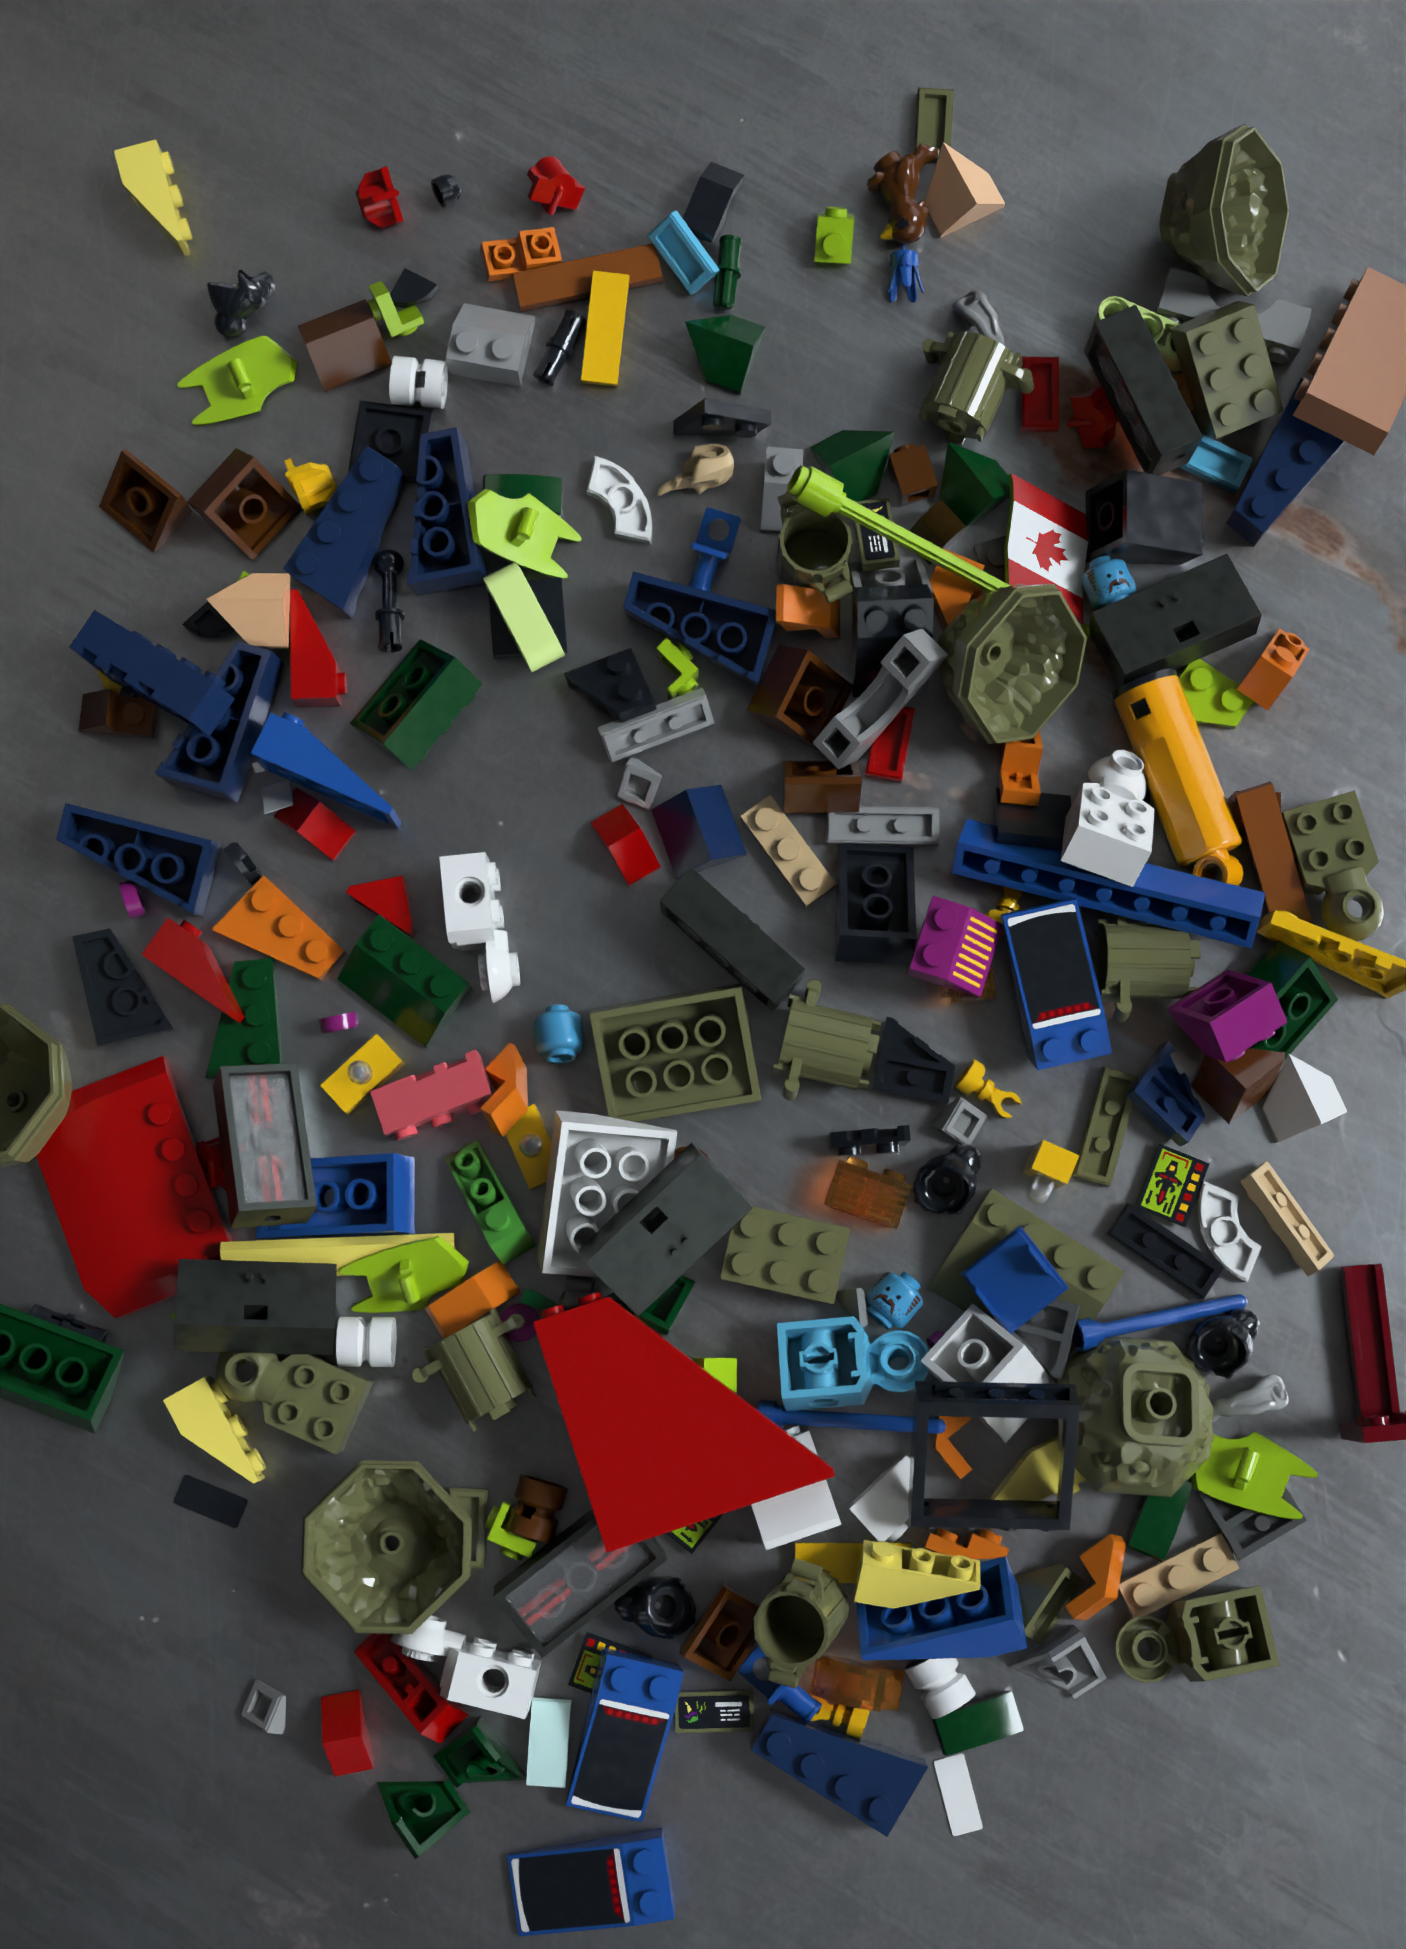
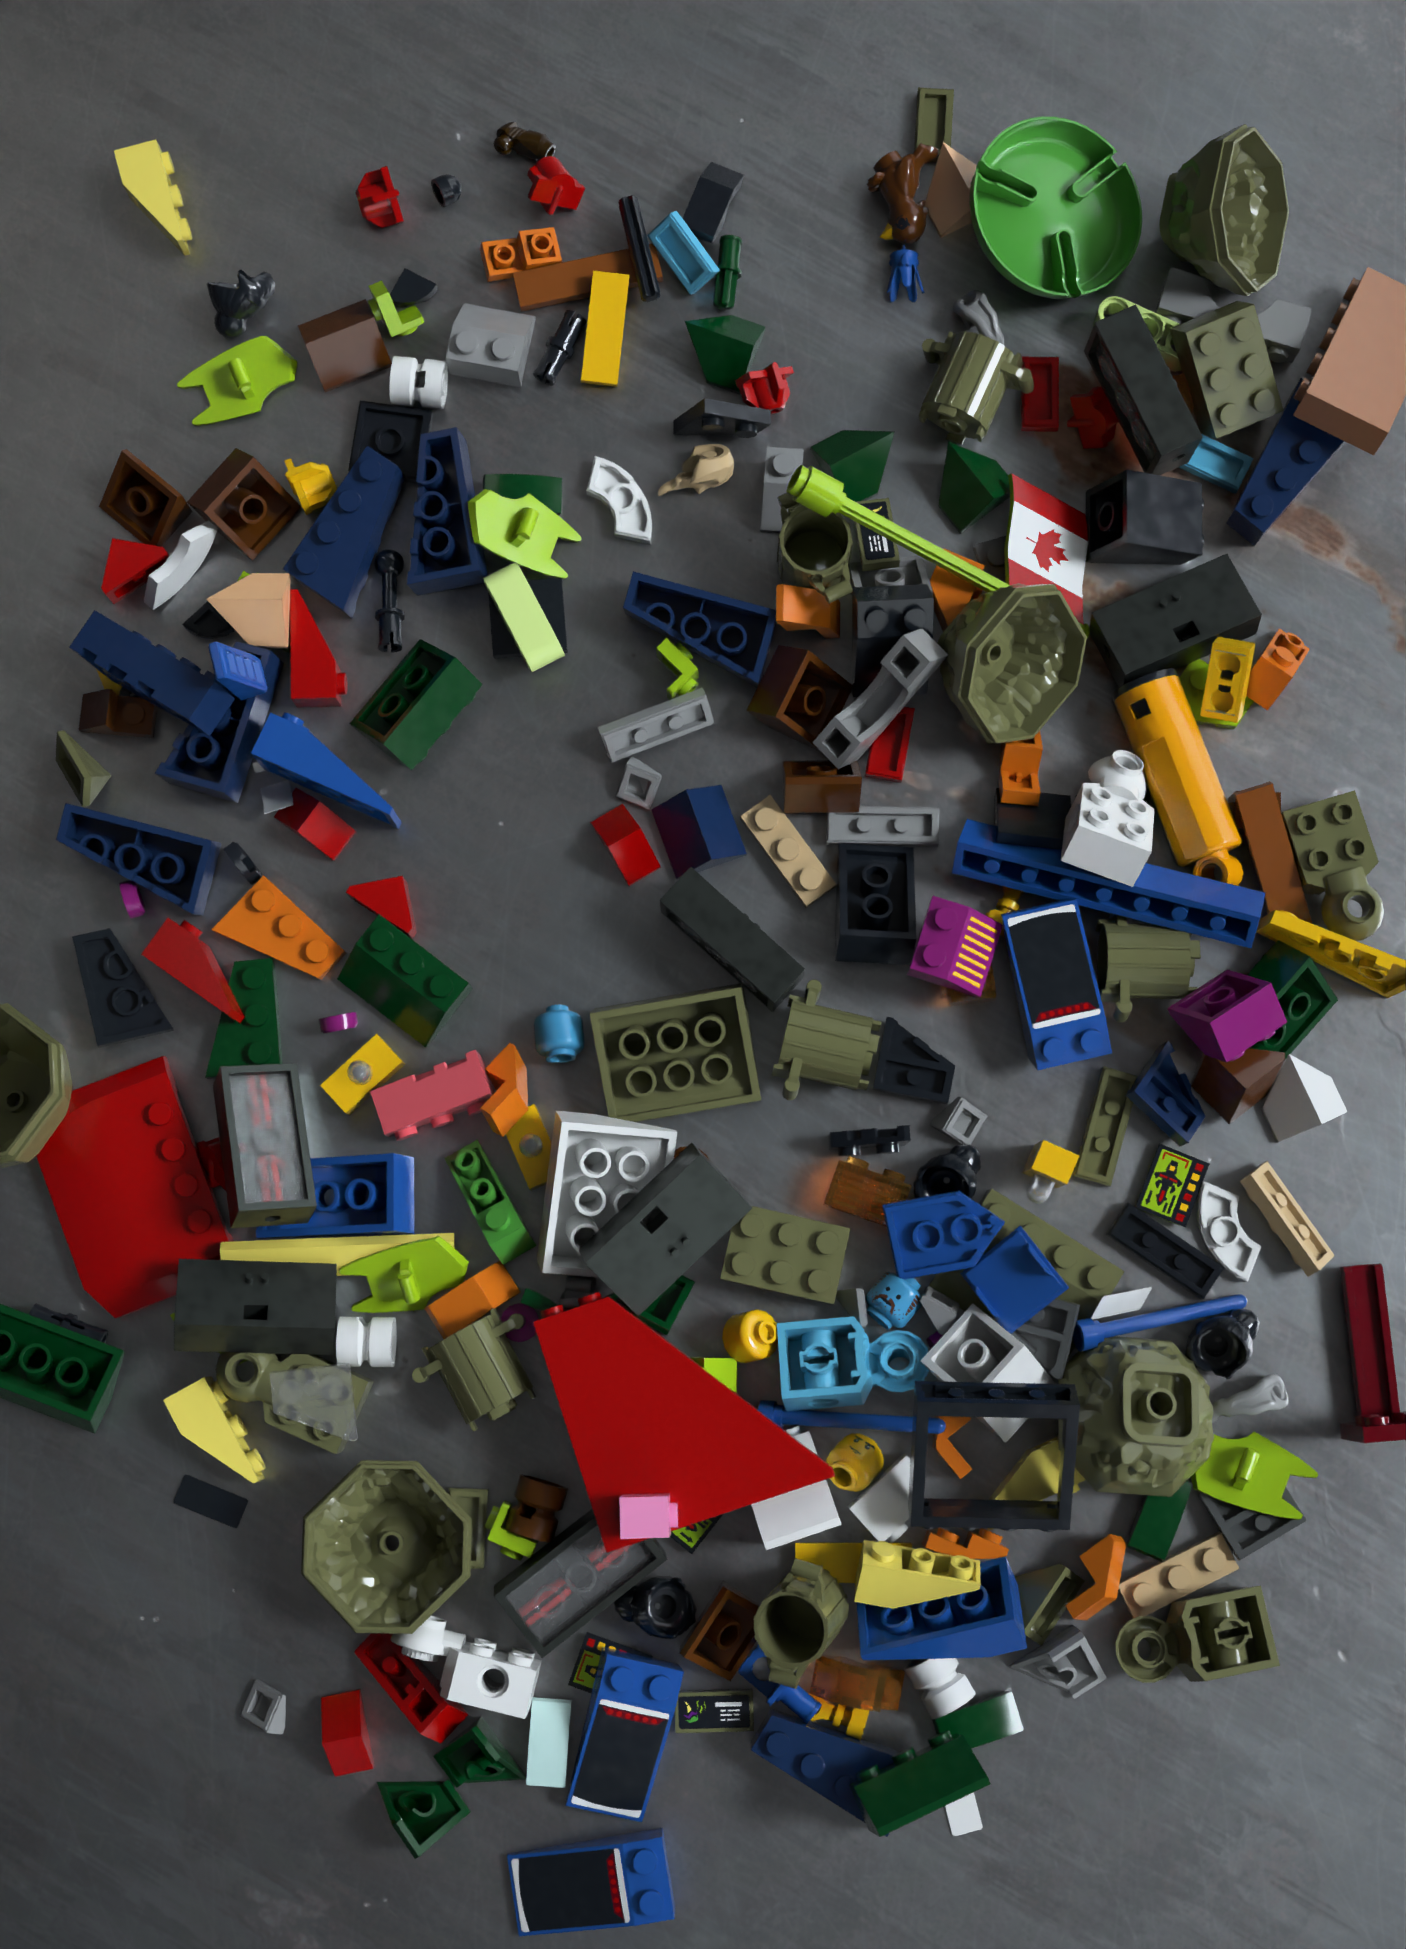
white brick [439,852,520,1003] -> none
black wing [564,648,657,723] -> none
blue bracket [688,507,741,592] -> none
lime bracket [814,207,854,264] -> none
reddish brown brick [887,444,938,507] -> none
dark brown brick [910,499,966,566] -> none
yellow piece [954,1059,1021,1118] -> none
dark azure head [1082,555,1137,610] -> none
none -> olive slope [55,730,112,807]
none -> red slope [101,538,170,604]
none -> white tile [144,520,218,610]
none -> blue slope [208,641,268,700]
none -> clear wing [270,1363,358,1441]
none -> dark brown arm [493,122,556,161]
none -> black axle [618,195,660,302]
none -> bright pink brick [619,1493,678,1539]
none -> yellow head [722,1309,778,1363]
none -> red piece [735,362,794,415]
none -> yellow head [826,1433,884,1492]
none -> dark green slope [849,1730,991,1837]
none -> blue tile [882,1191,1005,1279]
none -> light grey slope [920,1286,960,1335]
none -> bright green piece [969,116,1142,299]
none -> white sticker [1091,1287,1152,1319]
none -> yellow piece [1200,637,1255,723]

